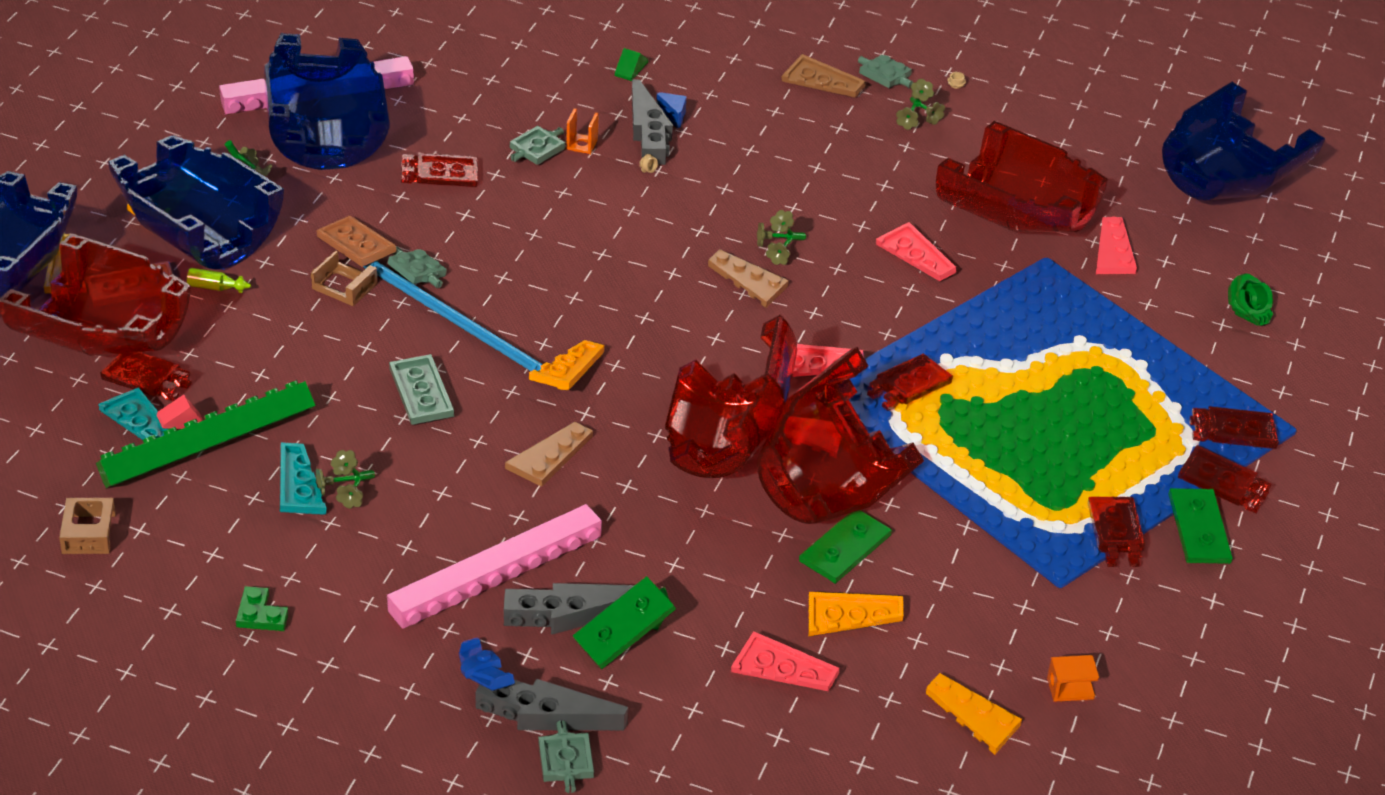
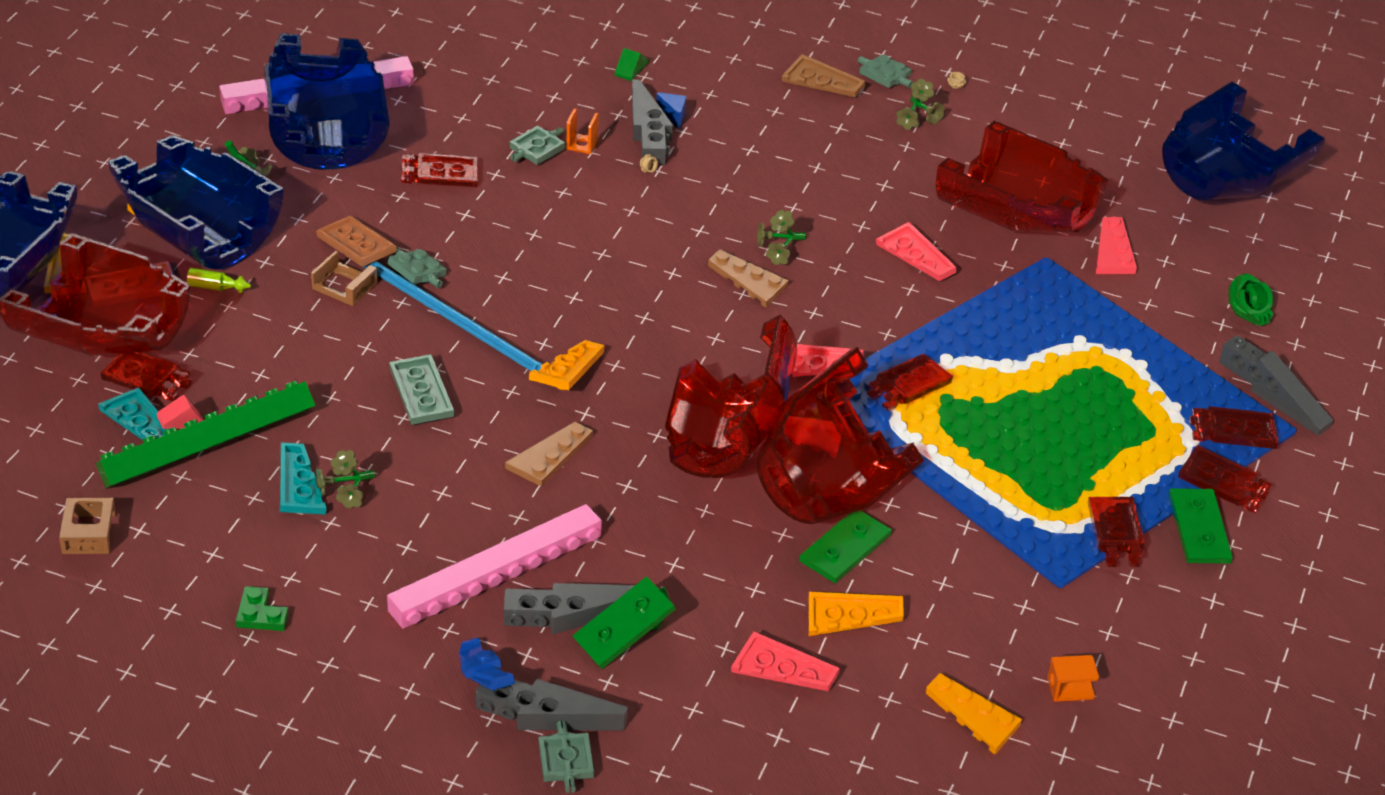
none -> dark grey brick [1219,335,1333,436]

